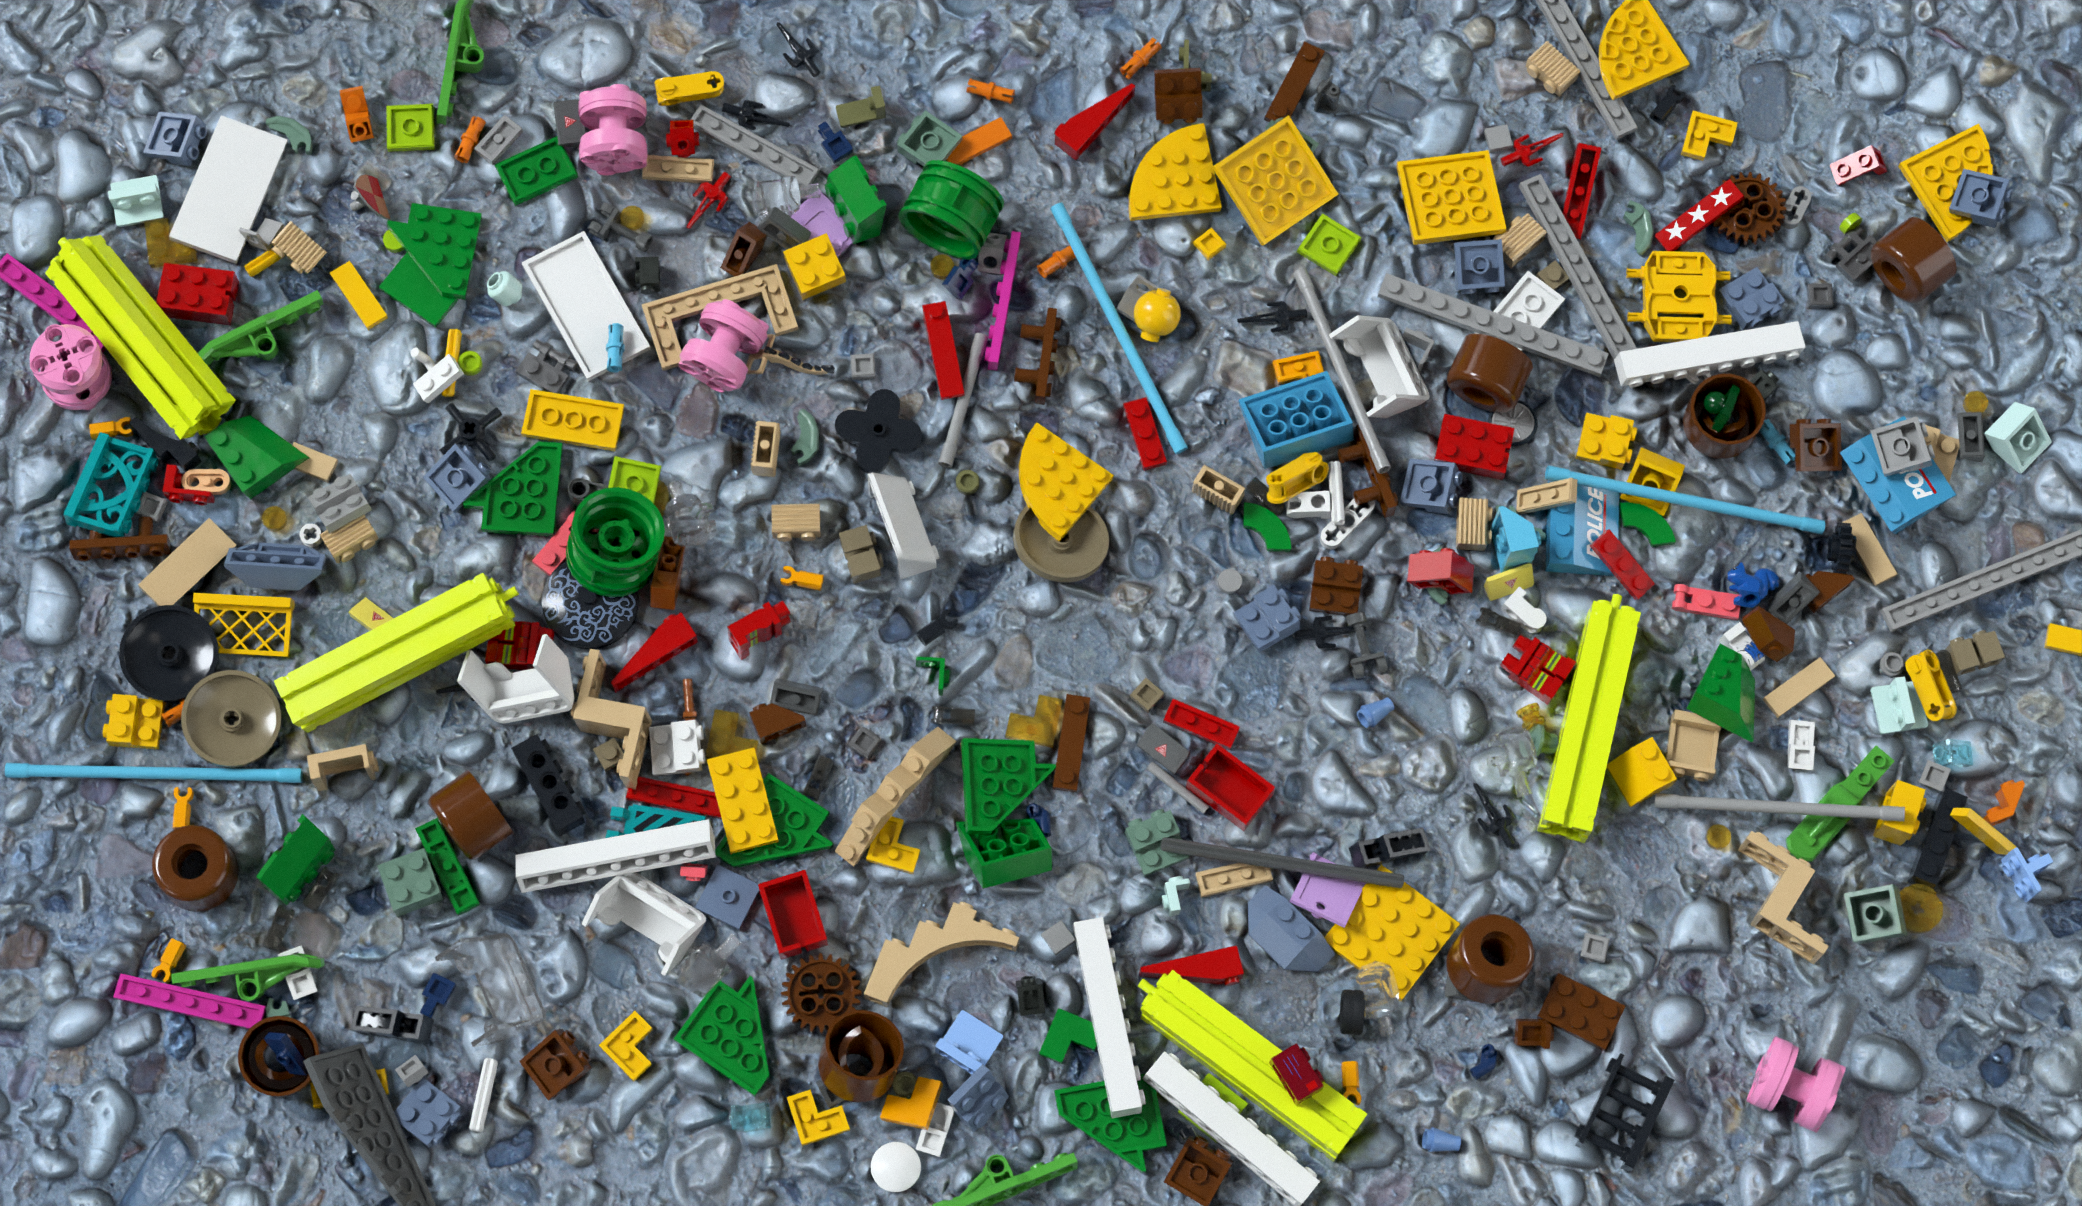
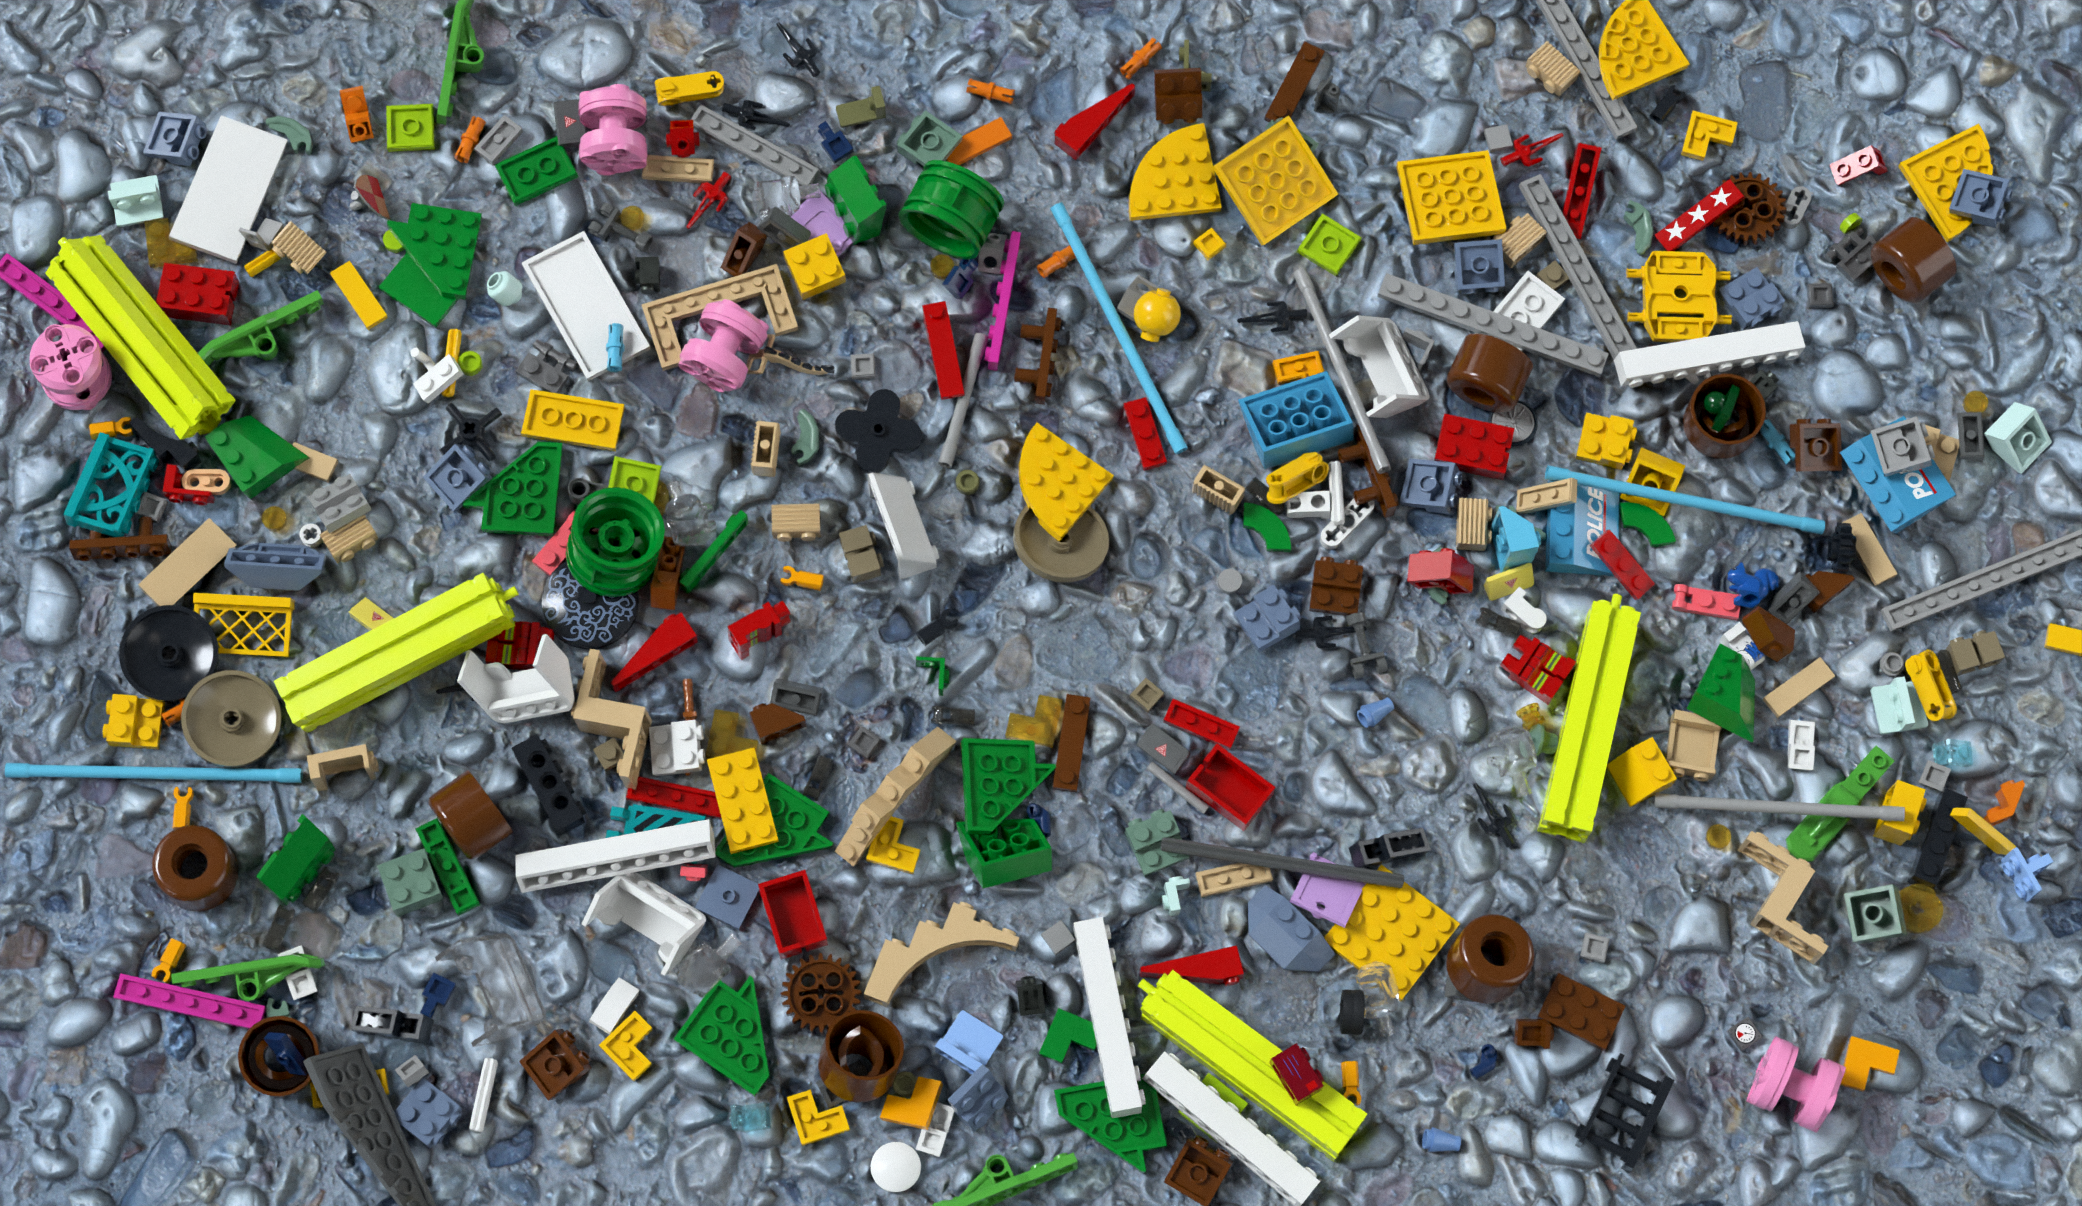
none -> white slope [589,977,640,1035]
none -> green plate [680,510,749,594]
none -> tile [1727,1017,1762,1052]
none -> light orange tile [1840,1036,1900,1092]

